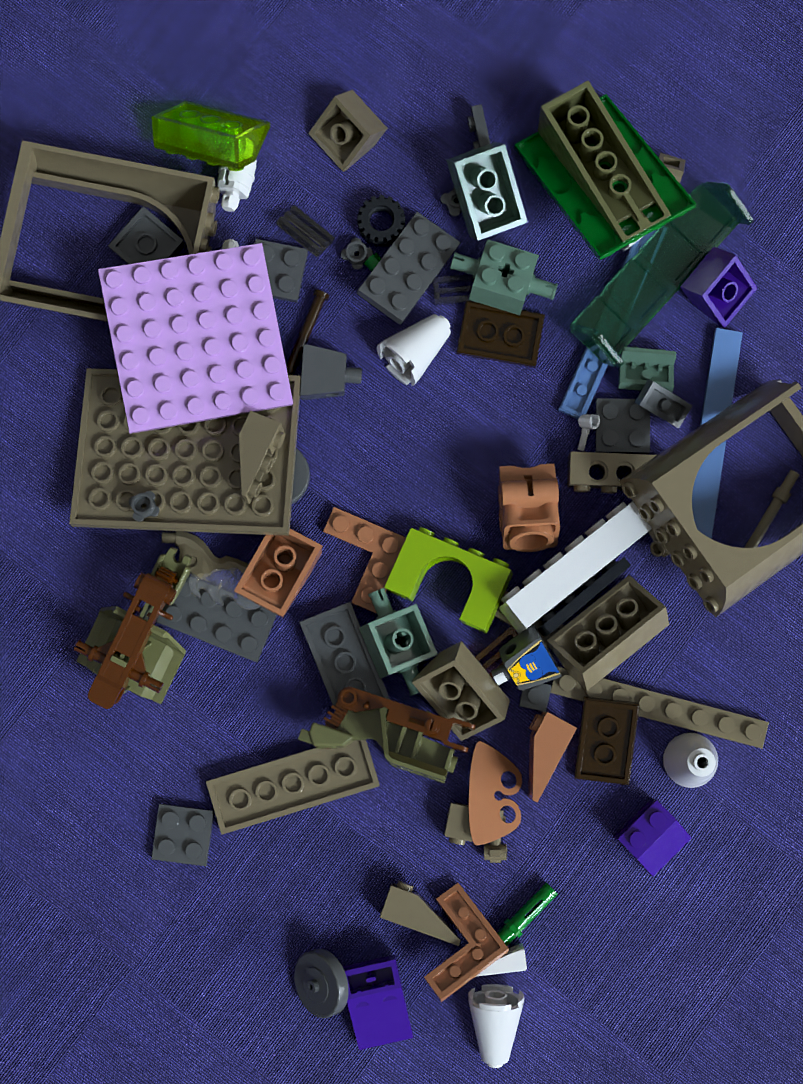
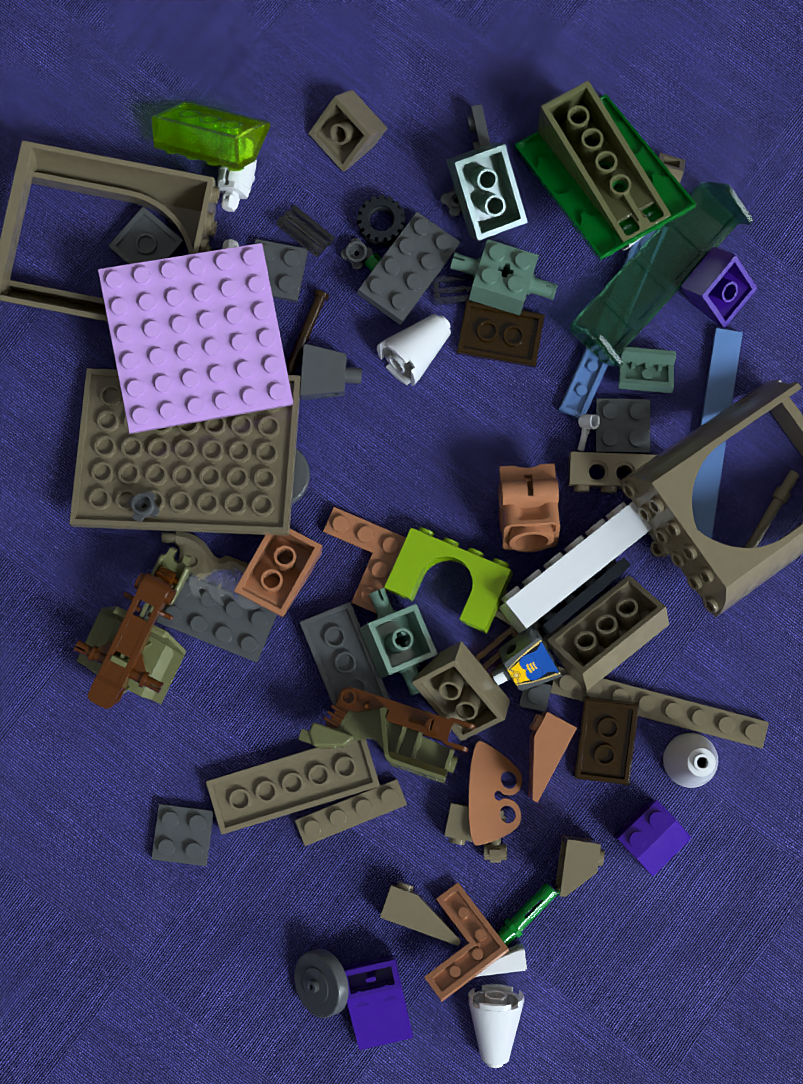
dark tan slope [239,410,285,504] -> none
dark grey plate [634,379,693,429] -> none
none -> dark tan plate [295,779,407,846]
none -> dark tan slope [555,835,605,897]

